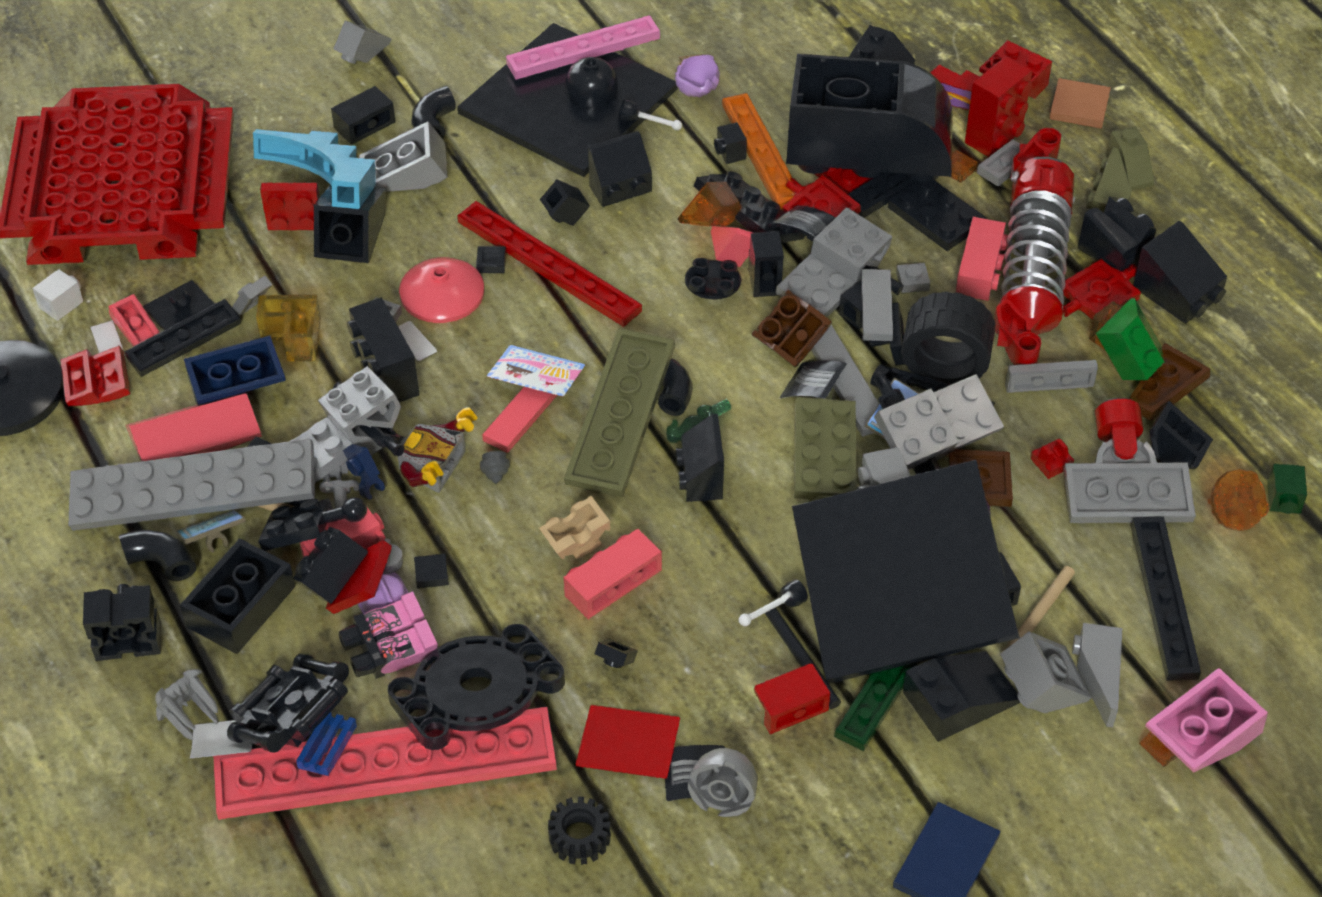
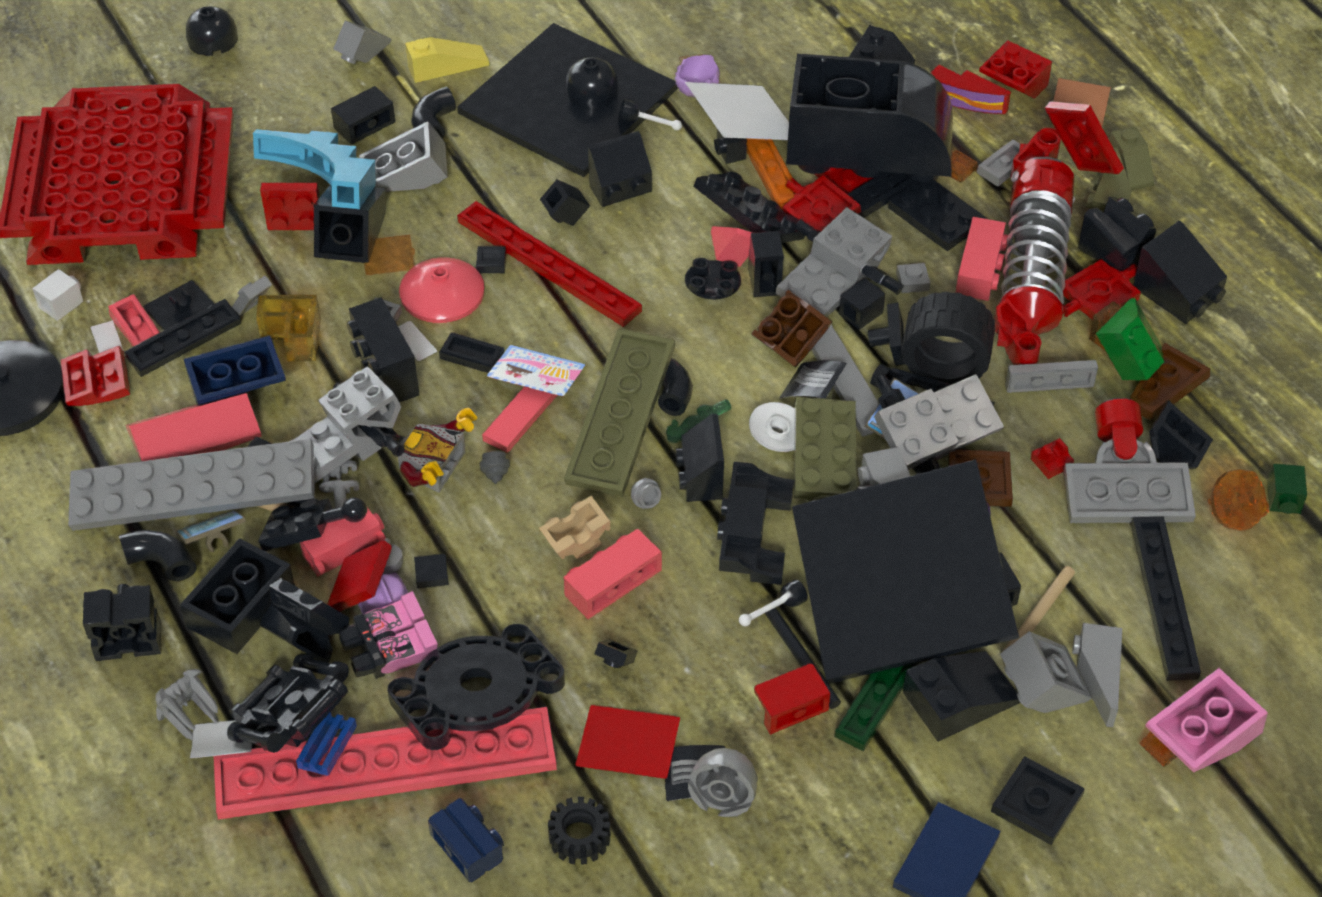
black brick [293,527,368,604] -> none
dark blue plate [343,444,385,500] -> none
bright pink plate [506,15,660,80] -> none
clear orange slope [677,182,742,227] -> none
black sticker [774,205,836,237] -> none
light grey tile [861,269,893,341] -> none
red brick [965,56,1032,157] -> none
none -> black cylinder [186,6,238,56]
none -> black piece [260,578,350,663]
none -> clear orange piece [364,234,415,275]
none -> light yellow slope [405,37,489,83]
none -> dark blue brick [428,798,504,883]
none -> black tile [439,332,504,373]
none -> light grey plate [631,478,661,509]
none -> white sticker [685,82,789,140]
none -> black bracket [717,462,794,585]
none -> white dish [749,402,795,452]
none -> black plate [991,756,1085,845]
none -> red tile [1045,102,1124,175]

